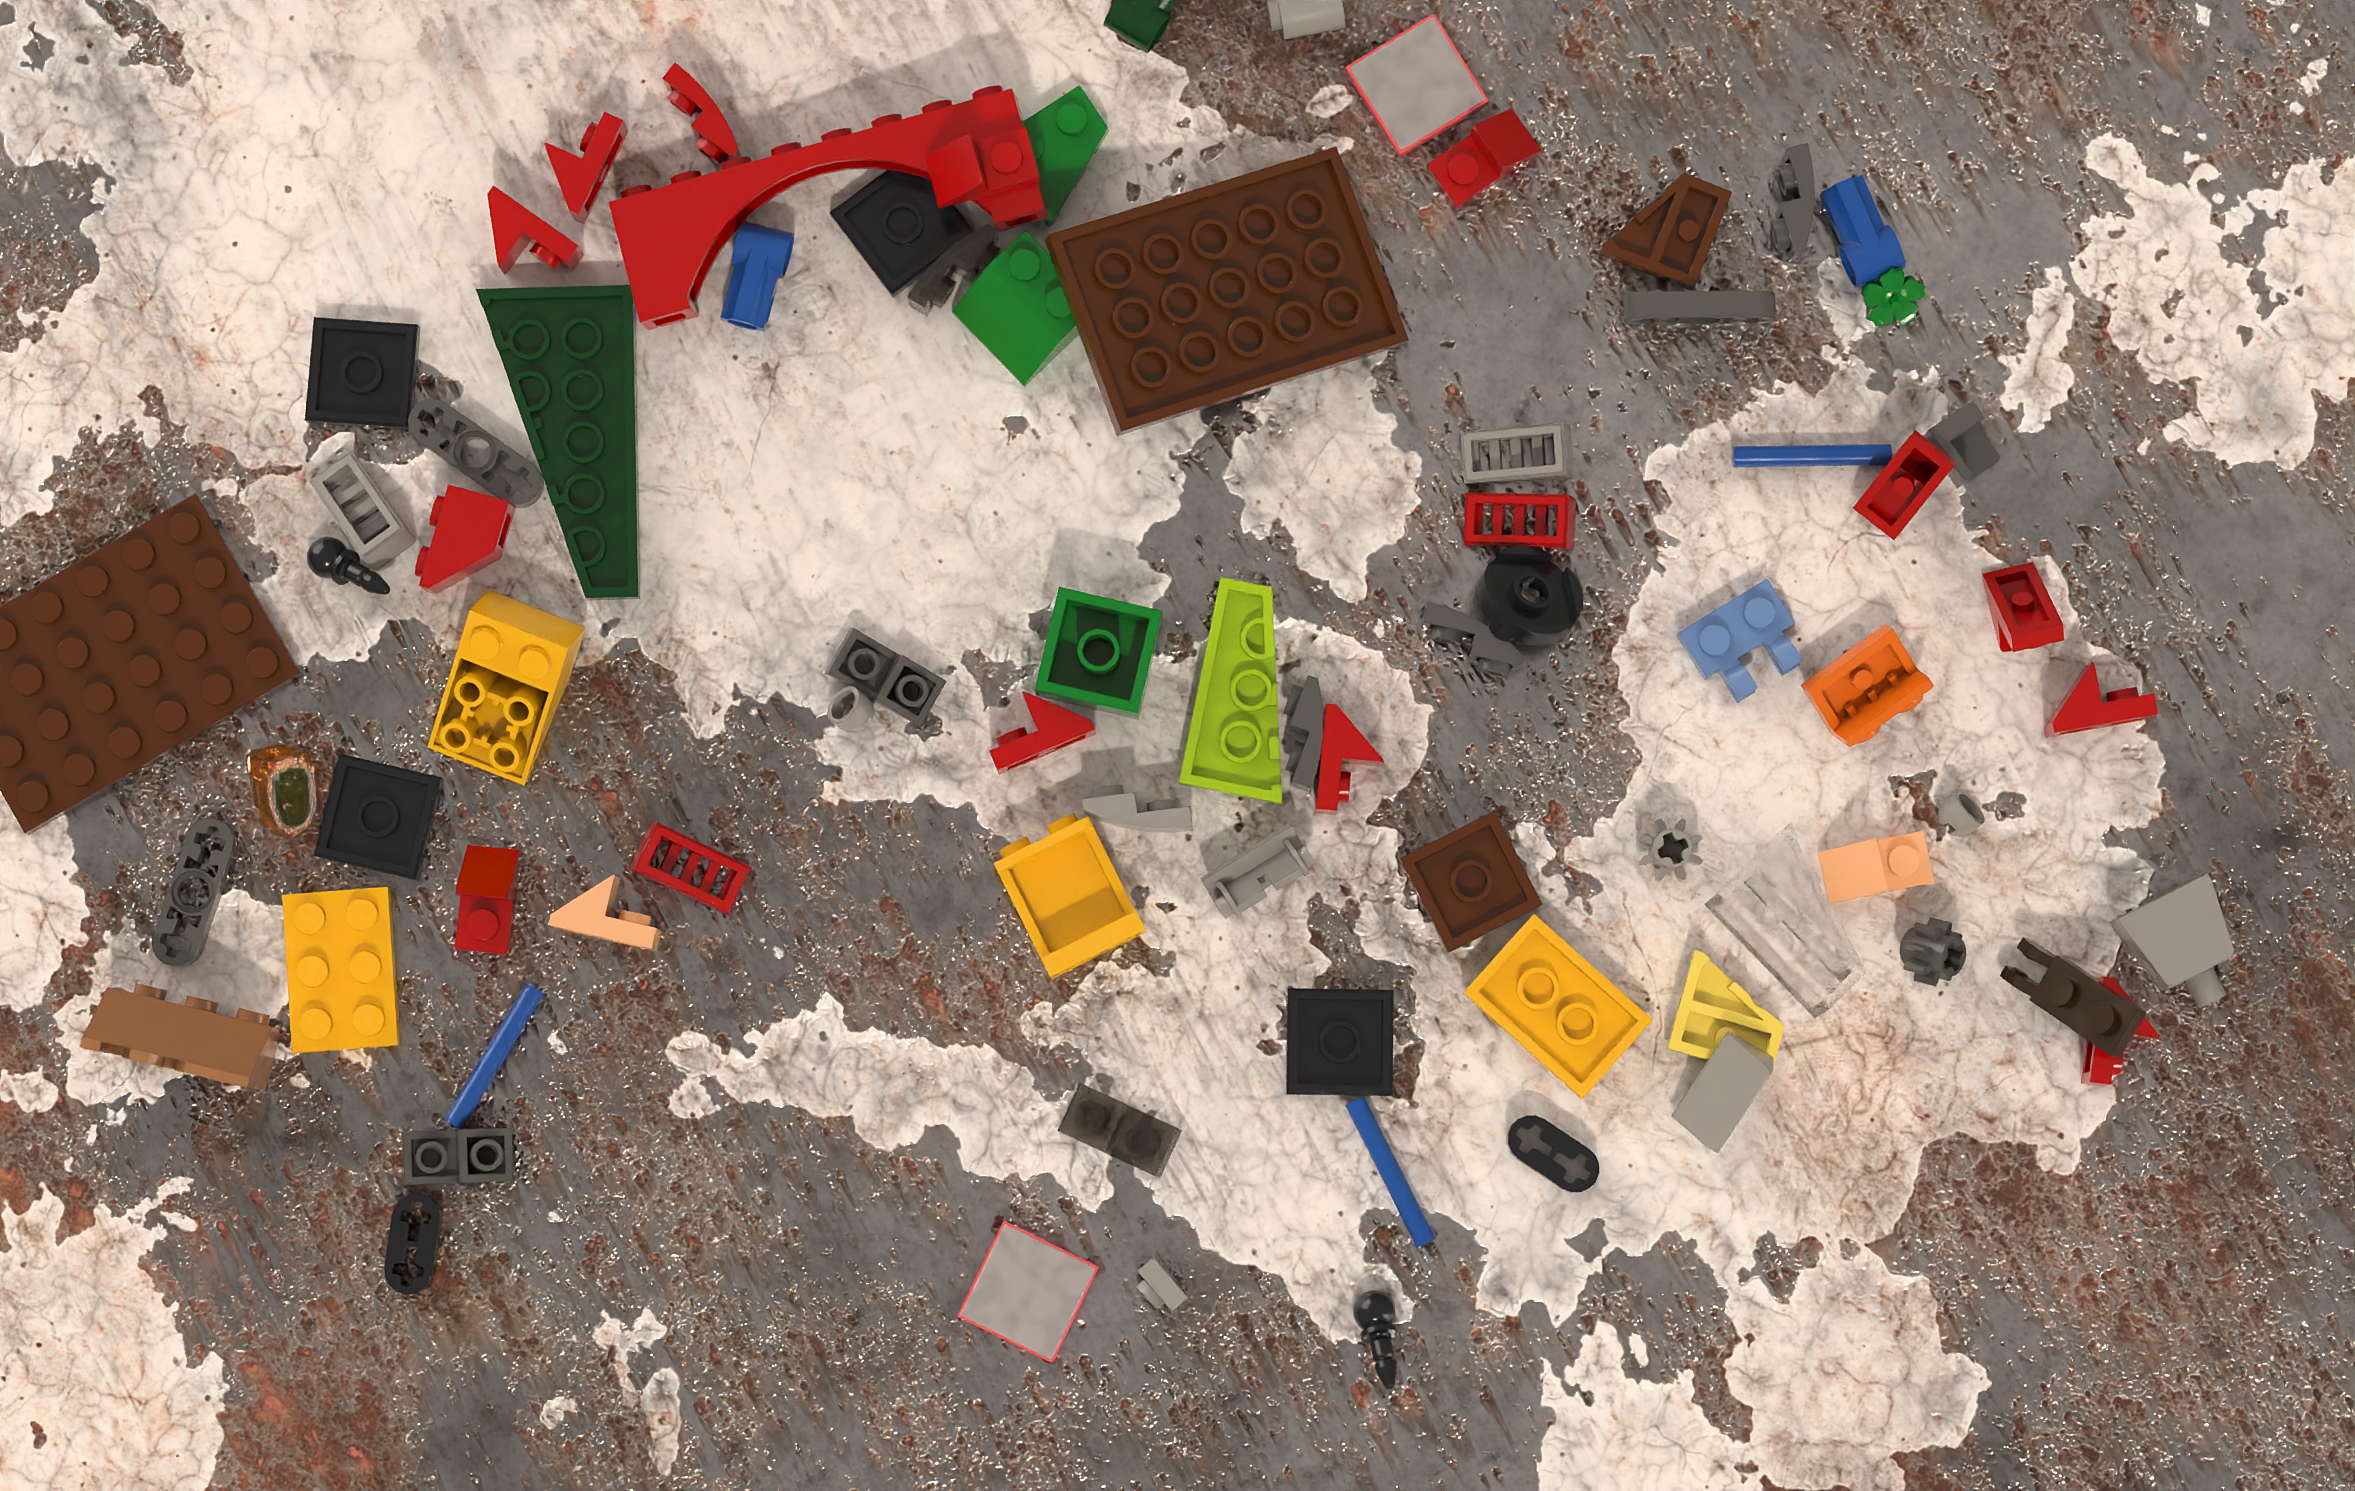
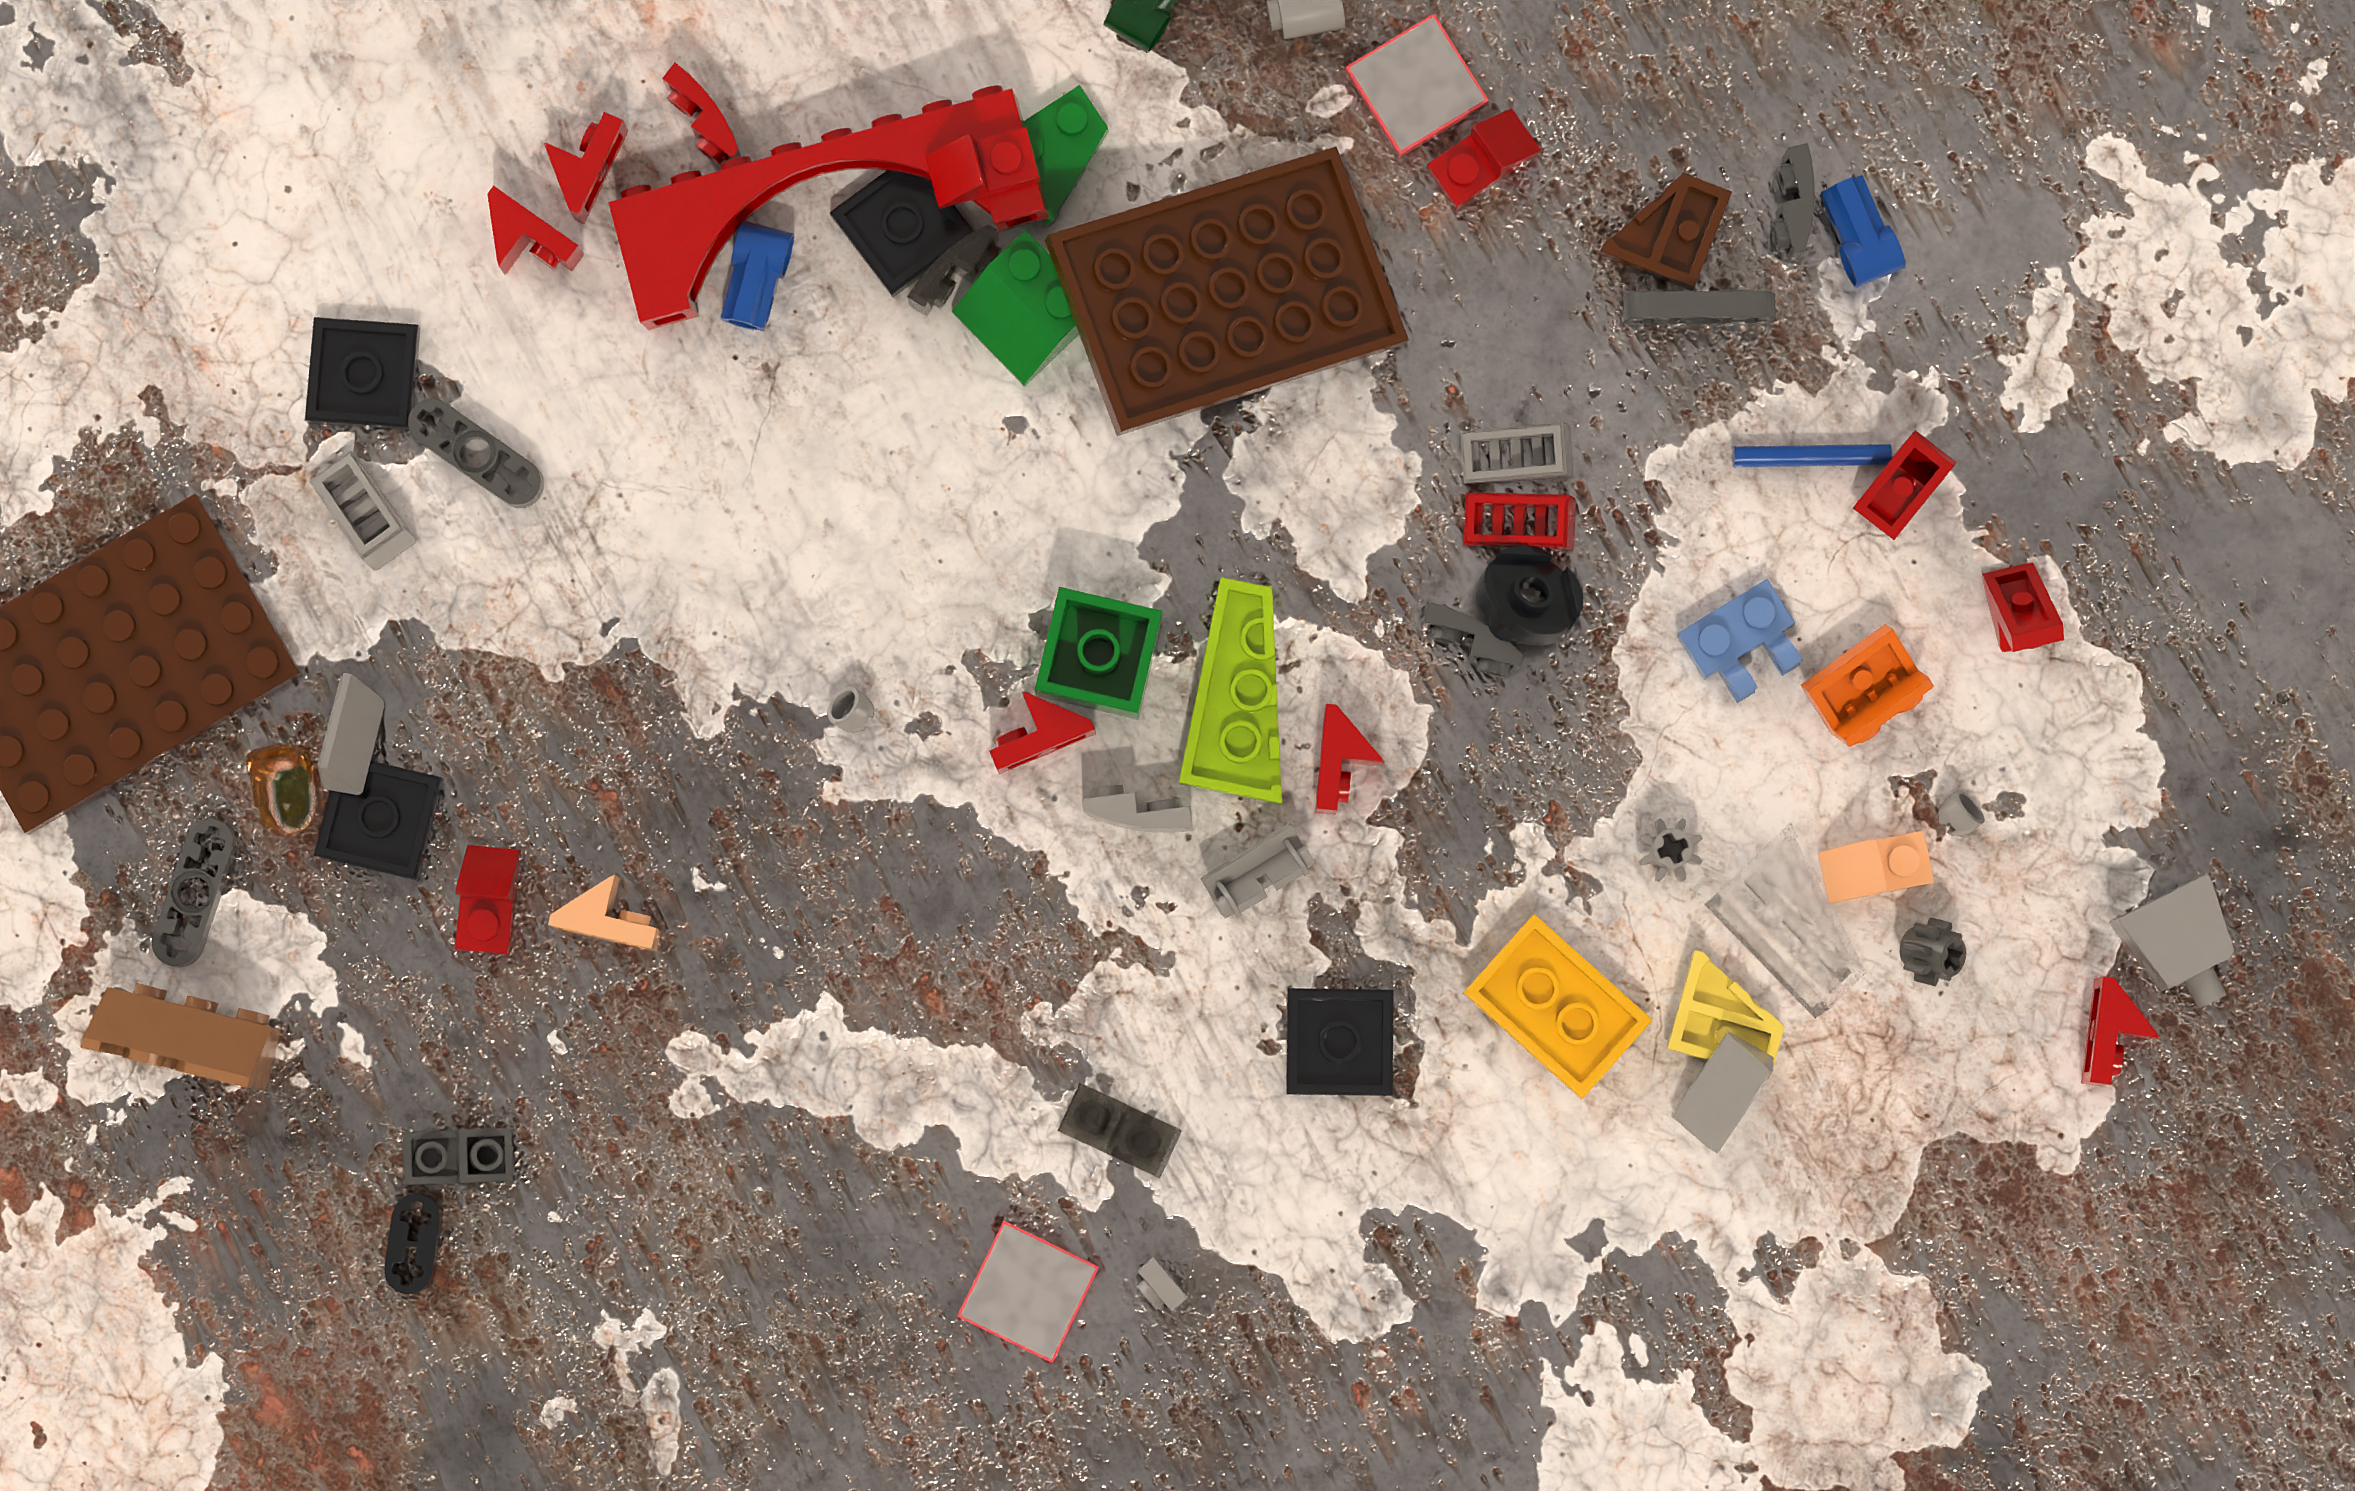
yellow plate [282,887,401,1054] -> none
black bar [307,537,390,595] -> none
red slope [415,484,516,594] -> none
yellow slope [427,589,586,786] -> none
blue bar [444,982,544,1129] -> none
dark green wing [476,285,640,601] -> none
red slope [629,822,751,915] -> none
dark grey slope [825,628,947,727] -> none
yellow panel [994,813,1146,980] -> none
dark grey slope [1283,675,1323,793] -> none
blue bar [1345,1096,1436,1248] -> none
black bar [1353,1290,1398,1389] -> none
reddish brown plate [1399,811,1543,954] -> none
black beam [1506,1115,1599,1192] -> none
green plant [1861,267,1926,327] -> none
dark grey panel [1923,401,2000,489] -> none
dark brown hinge [2000,937,2147,1058] -> none
red slope [2044,662,2158,738] -> none
none -> light grey slope [317,673,385,795]

